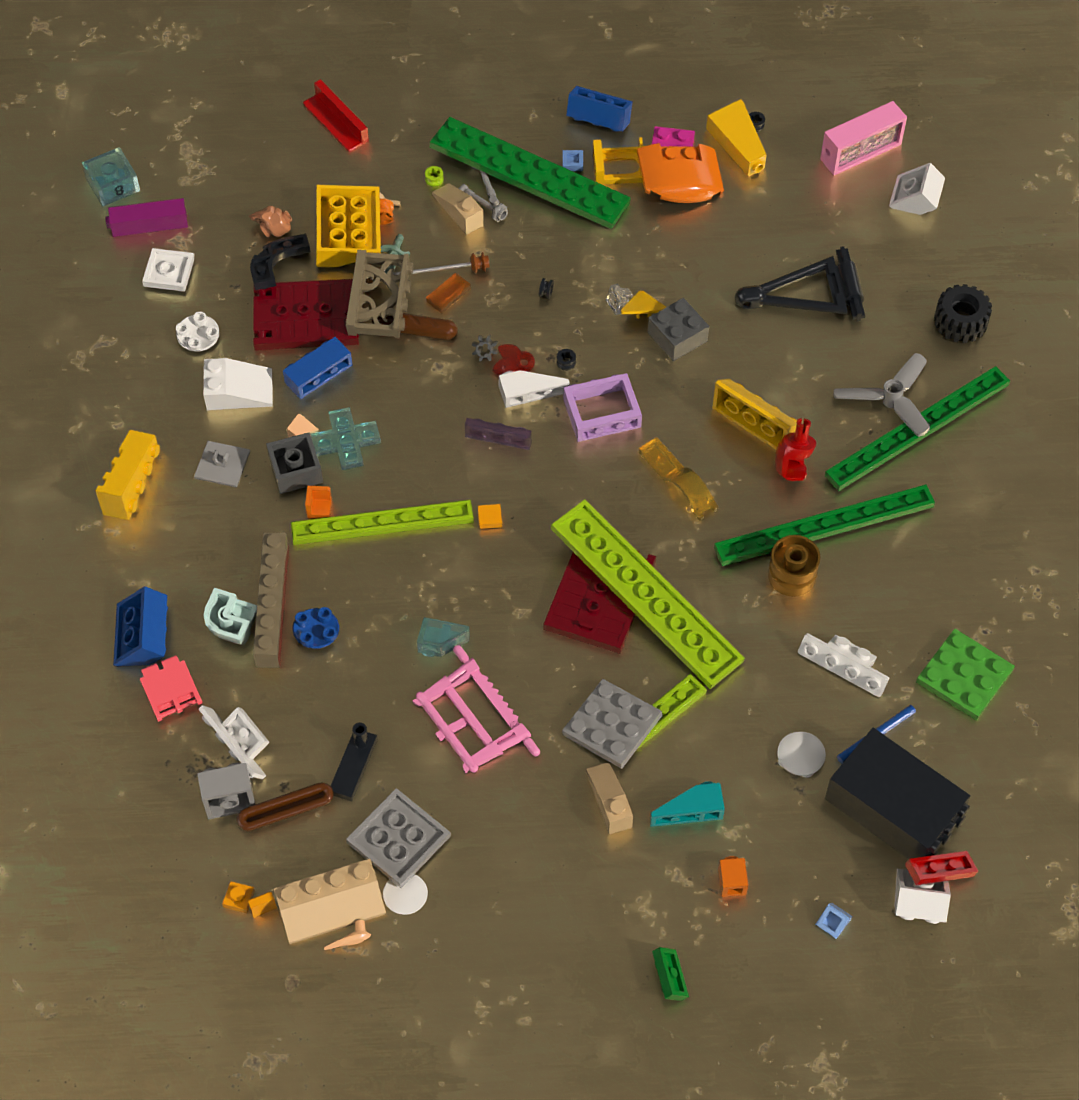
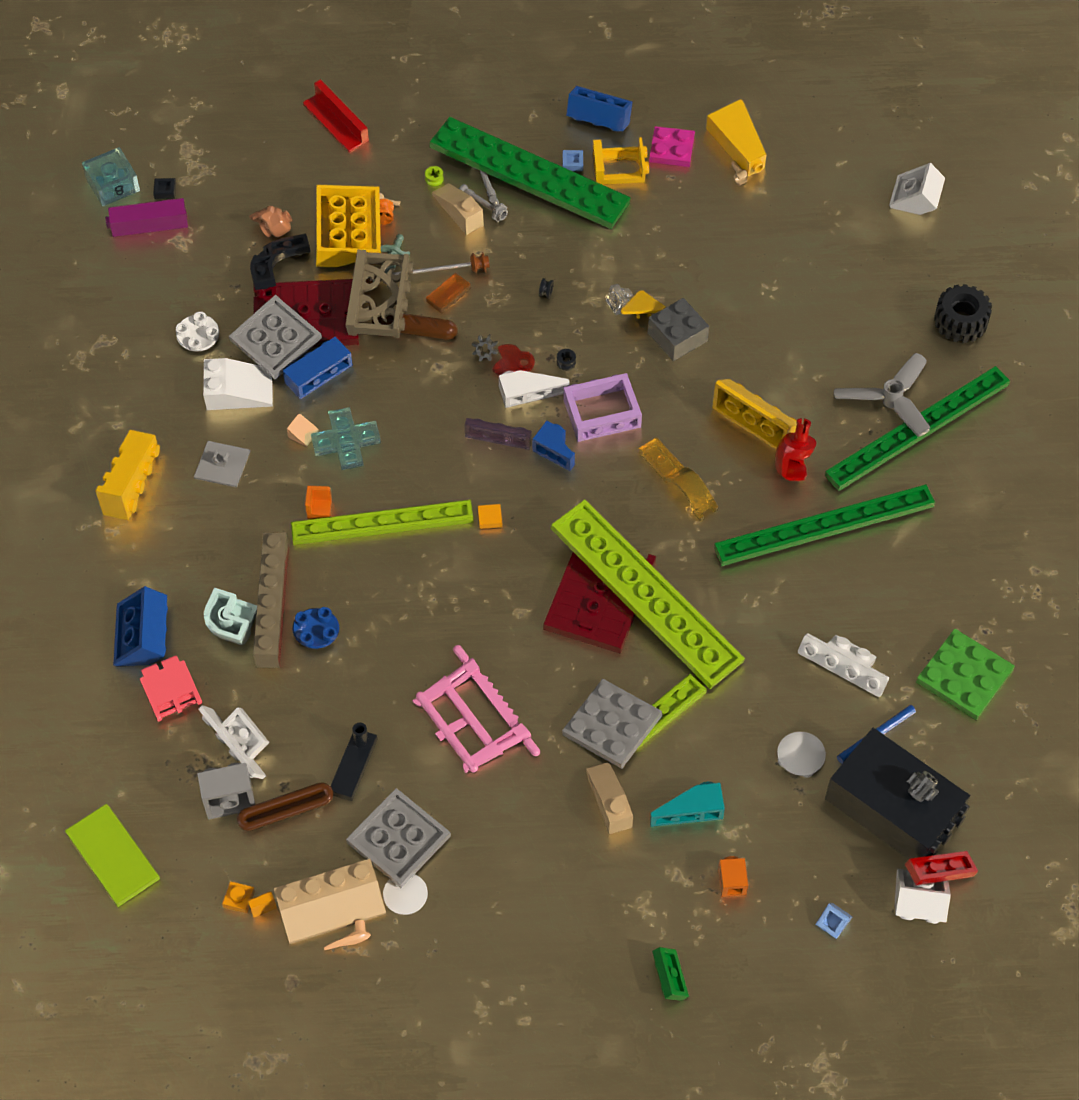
white plate [142,248,195,292] -> none
dark grey brick [266,432,323,494] -> none
clear light blue slope [417,617,470,657] -> none
orange slope [637,143,724,203] -> none
black piece [735,246,865,321] -> none
black bush [749,112,765,132] -> none
pearl gold wheel [768,535,820,597] -> none
bright pink brick [820,101,907,176] -> none
none -> lime tile [65,804,160,907]
none -> black tile [153,178,176,199]
none -> light grey plate [229,295,322,380]
none -> blue arch [532,421,575,471]
none -> tan hand [731,161,747,186]
none -> dark grey gear [907,771,939,802]

